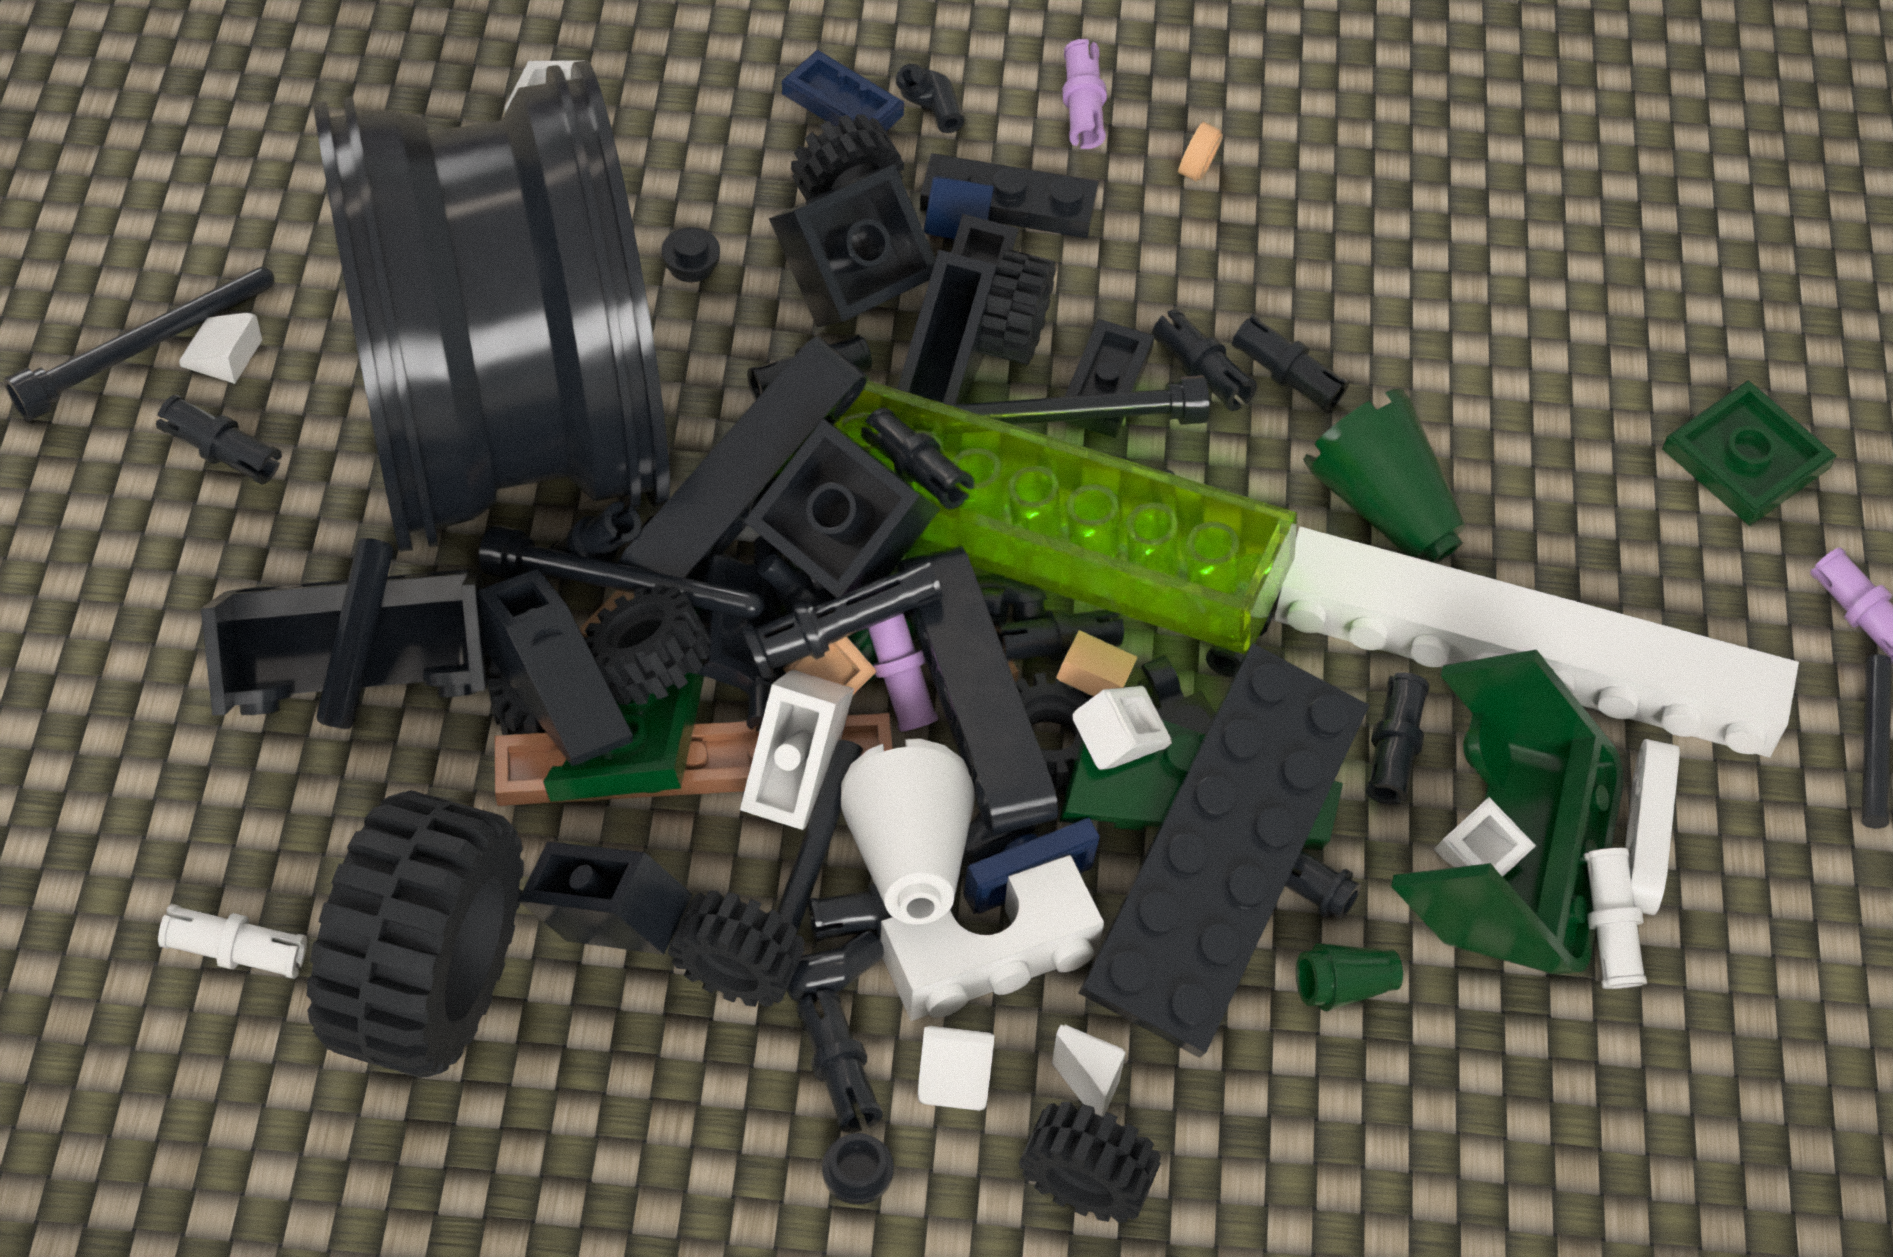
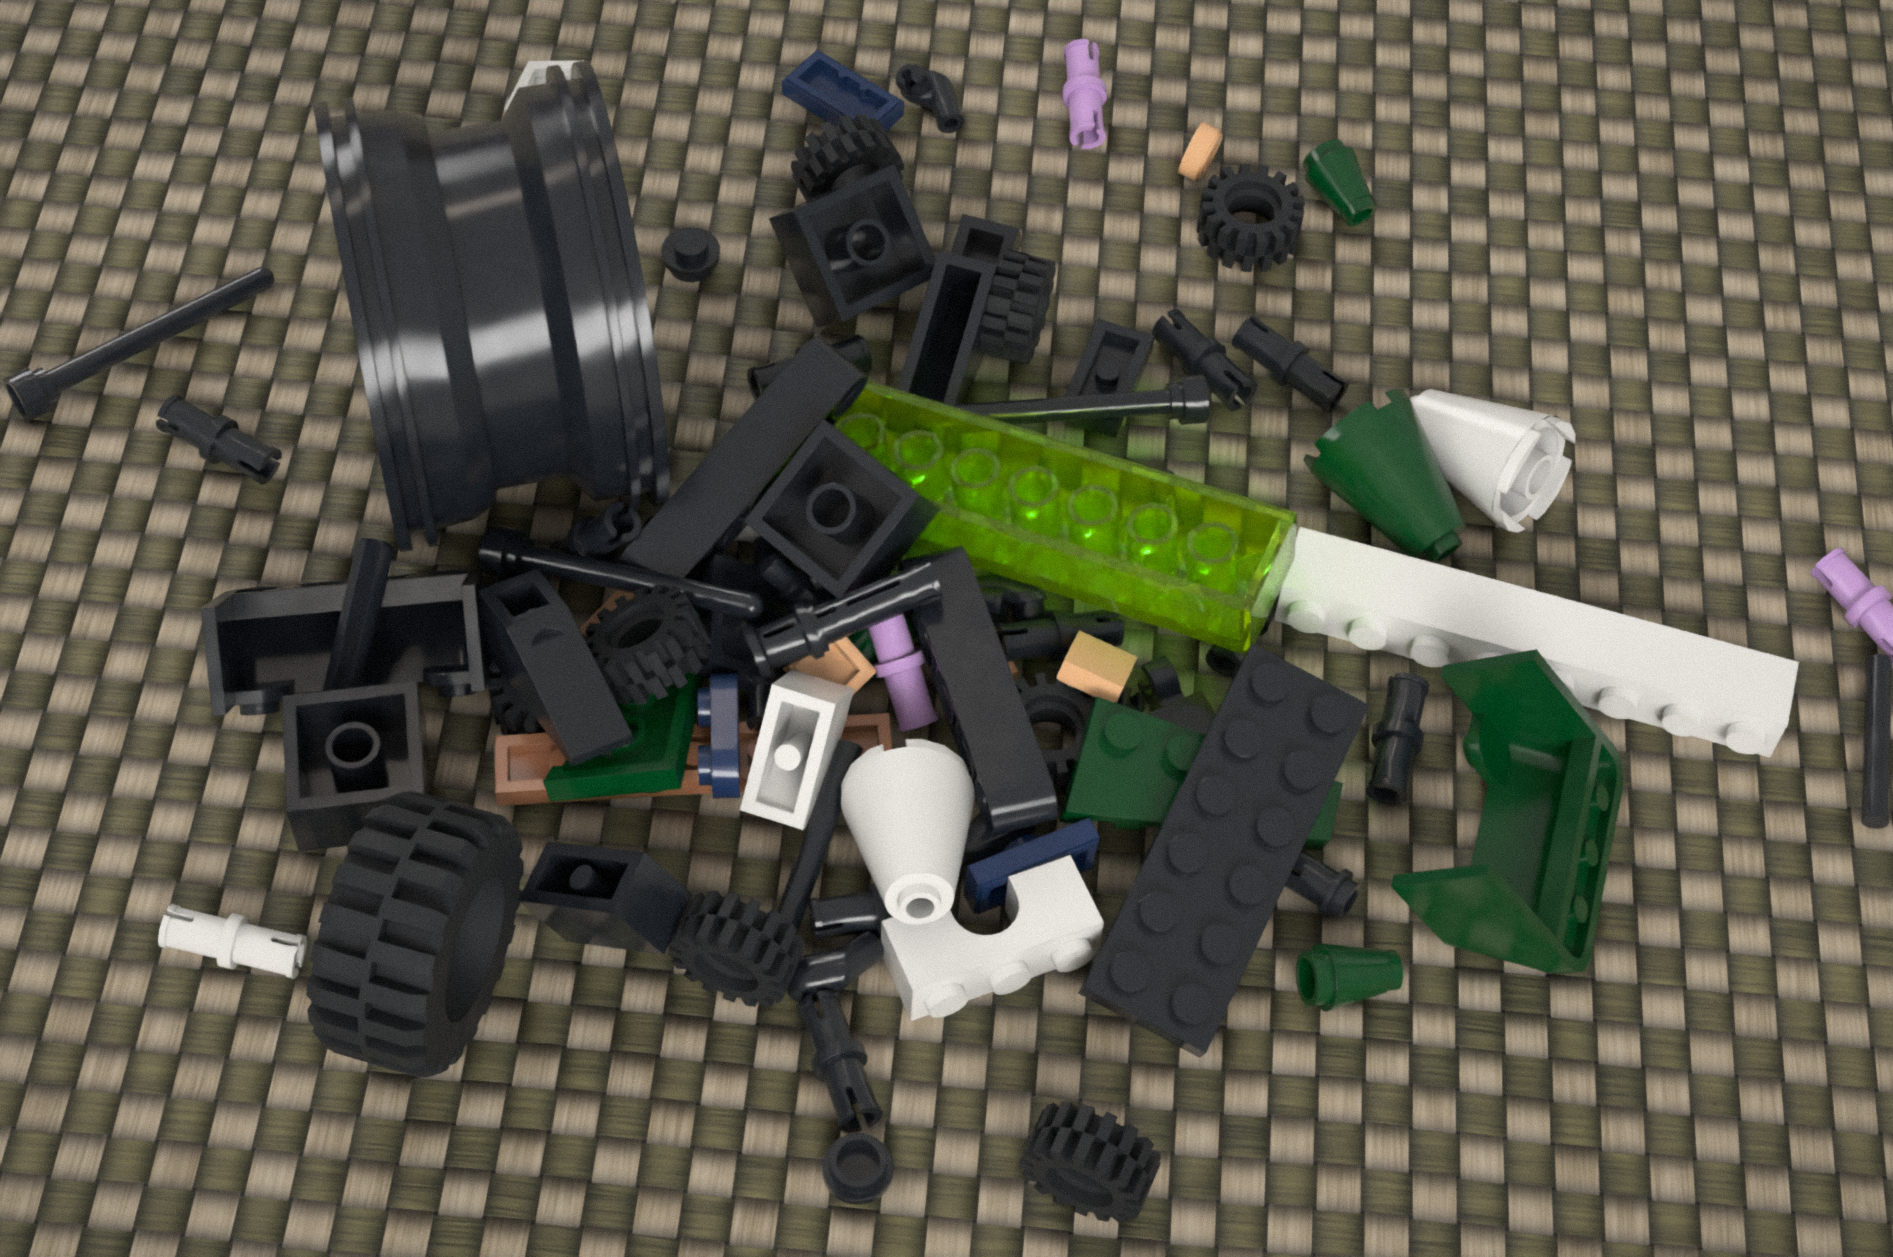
white slope [179,313,262,384] -> none
black pin [861,407,974,509] -> none
white slope [917,1026,995,1111] -> none
black plate [920,153,1099,238] -> none
dark blue slope [924,176,994,239] -> none
white slope [1052,1025,1126,1117] -> none
white slope [1073,686,1172,770] -> none
white slope [1434,797,1536,877] -> none
white pin [1584,848,1647,989] -> none
white beam [1625,739,1680,915] -> none
dark green tile [1662,380,1837,526] -> none
none -> black brick [282,681,431,852]
none -> dark blue plate [698,673,740,799]
none -> black tyre [1197,164,1305,272]
none -> dark green cone [1303,139,1377,227]
none -> white cone [1410,389,1576,533]

